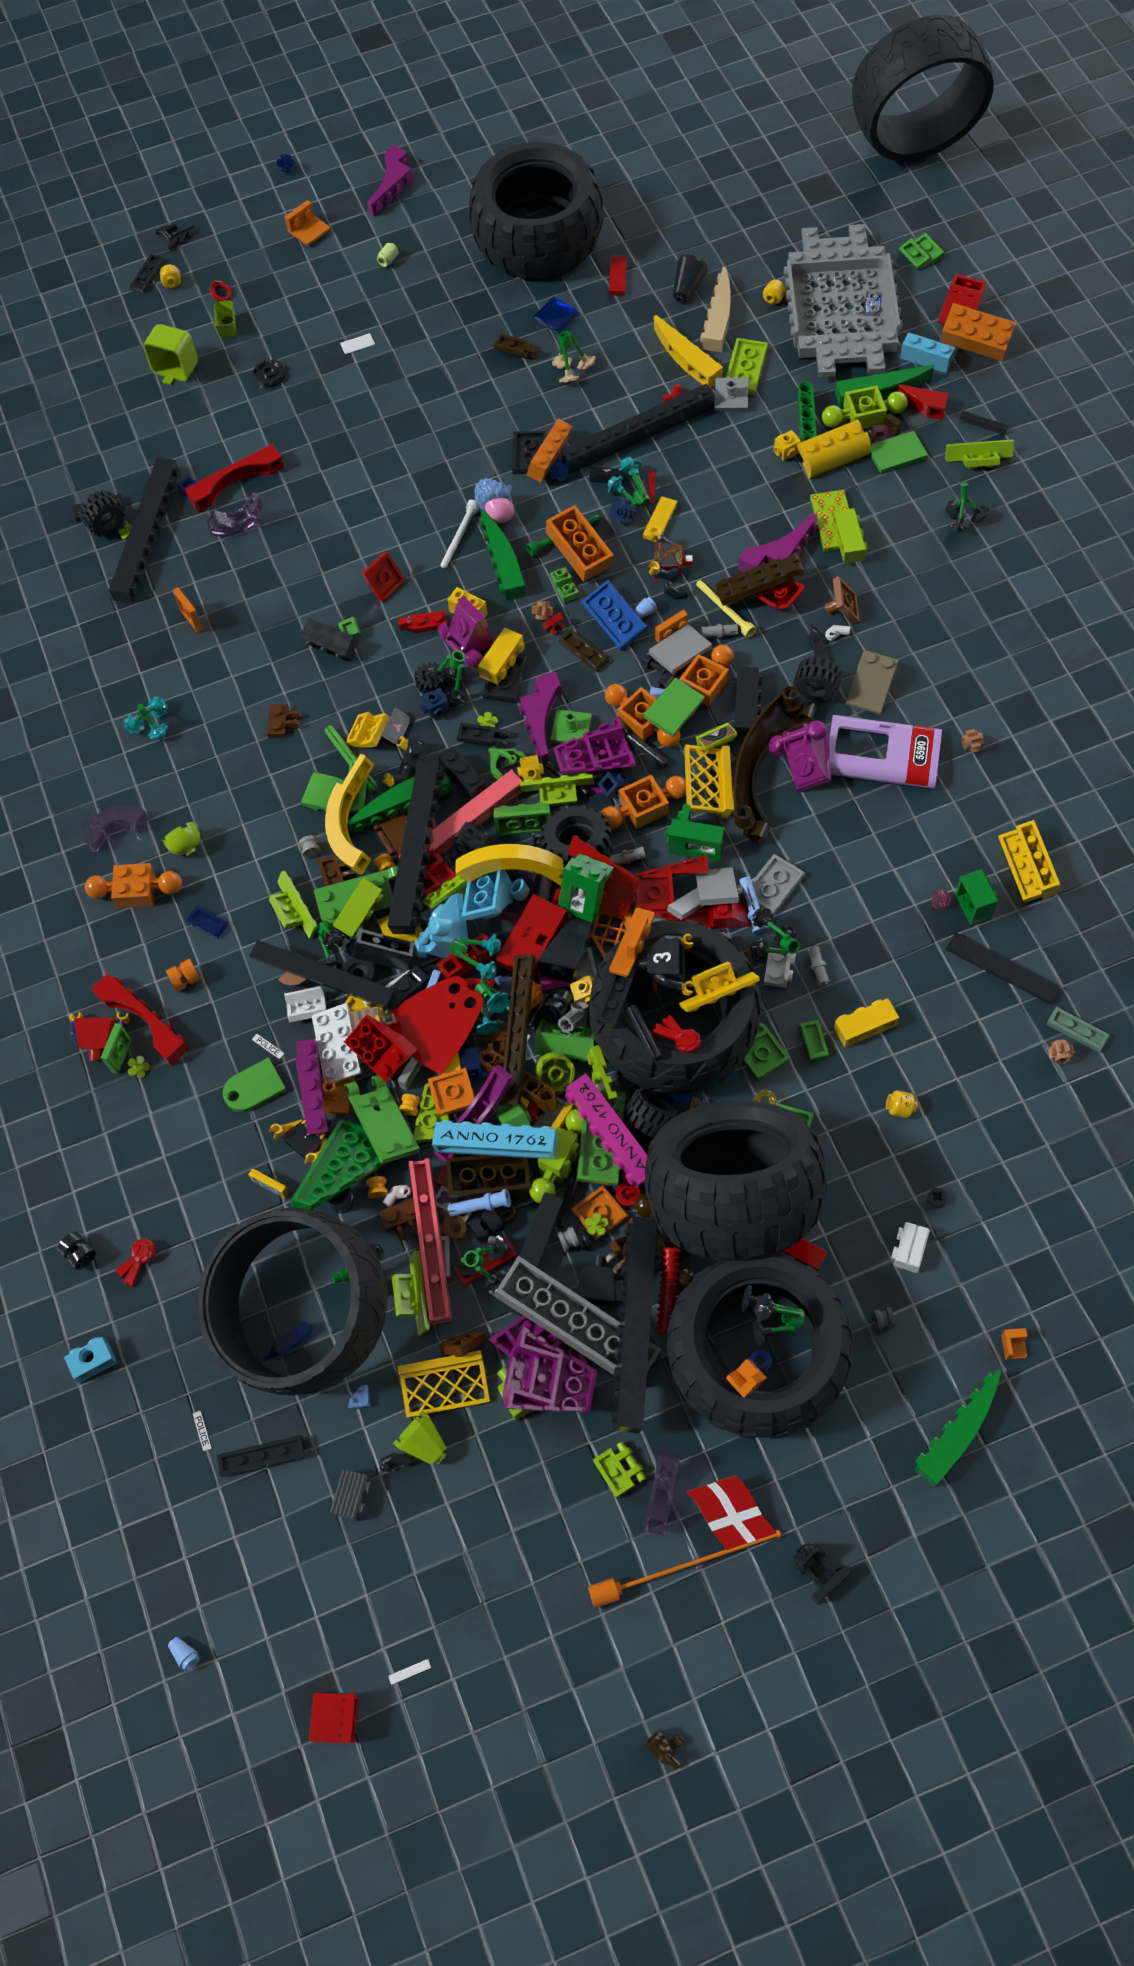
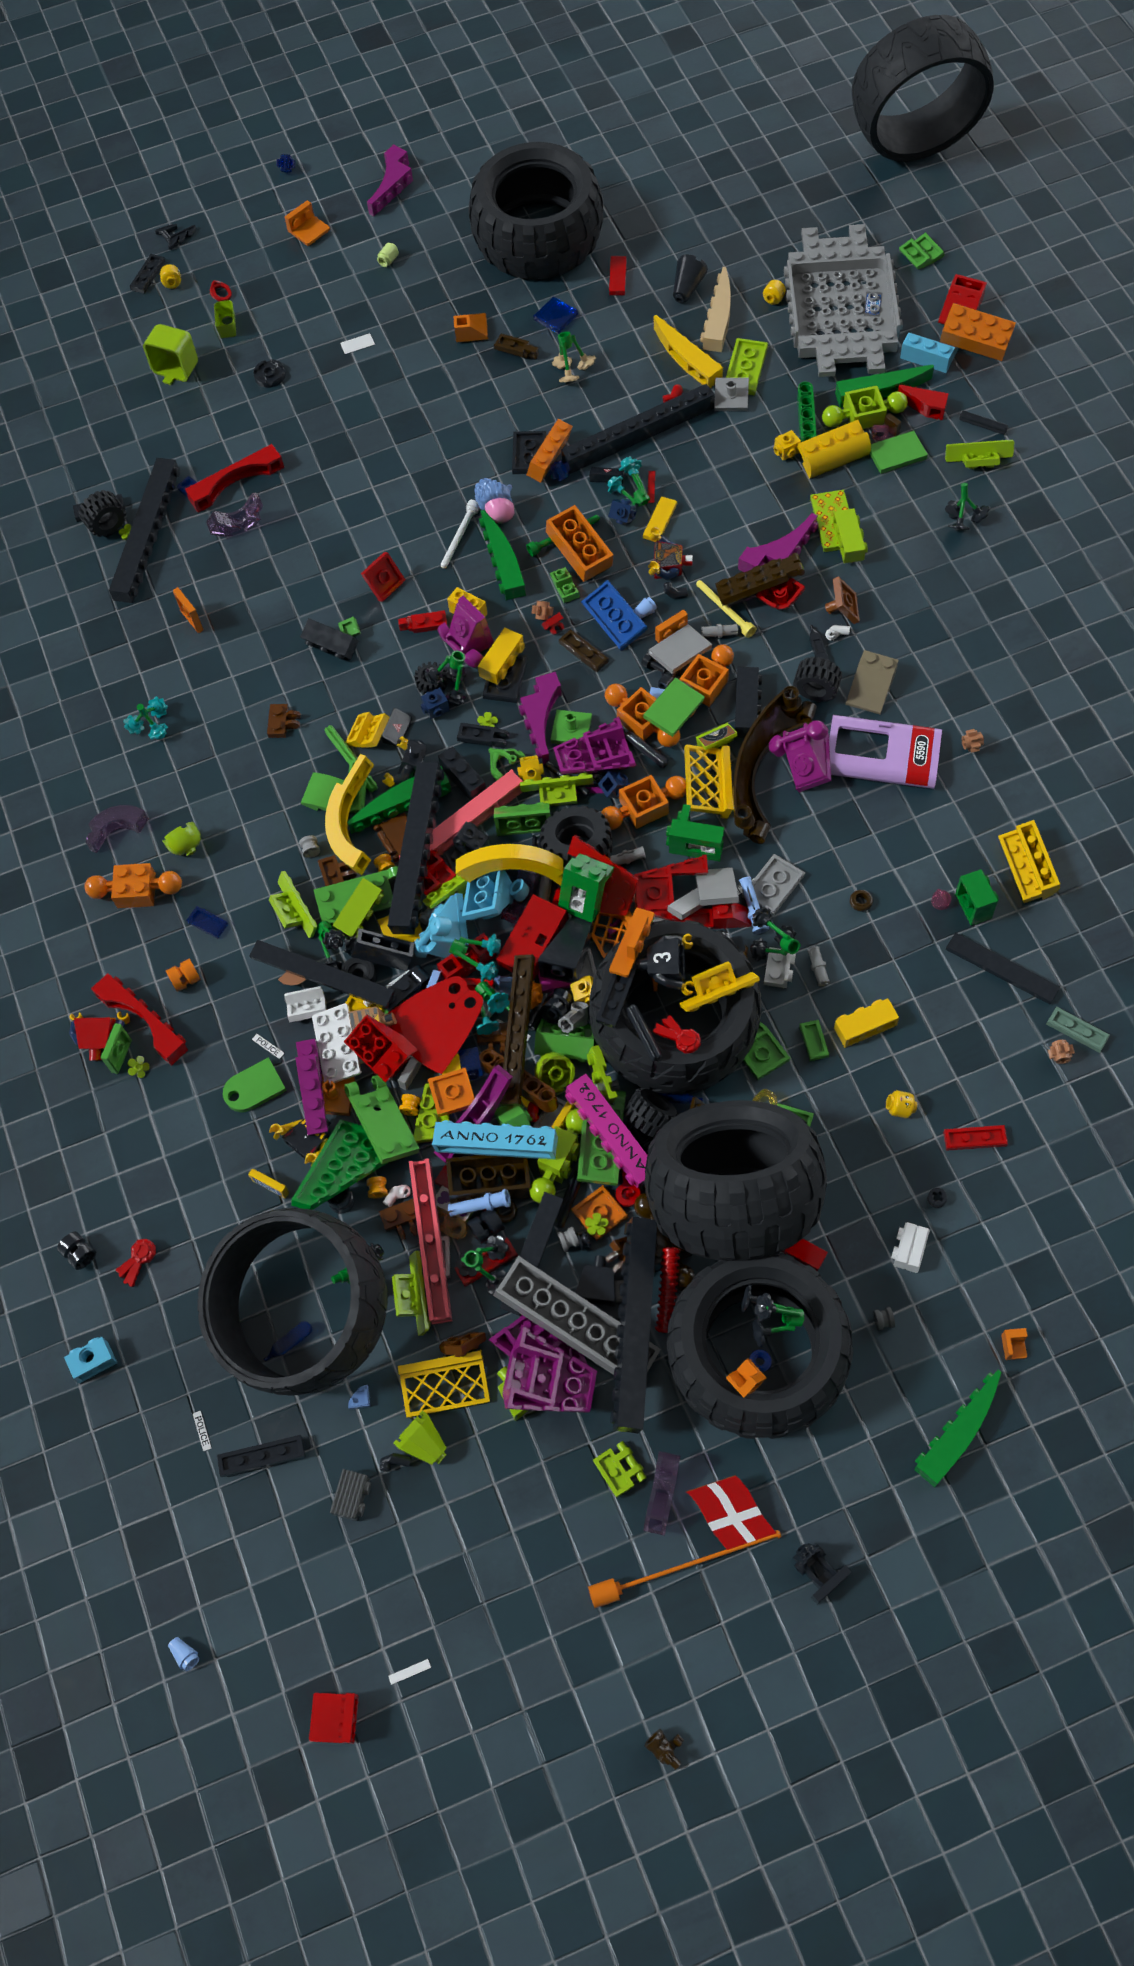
none -> orange slope [453,313,488,342]
none -> dark brown piece [849,890,873,912]
none -> red tile [943,1125,1008,1151]

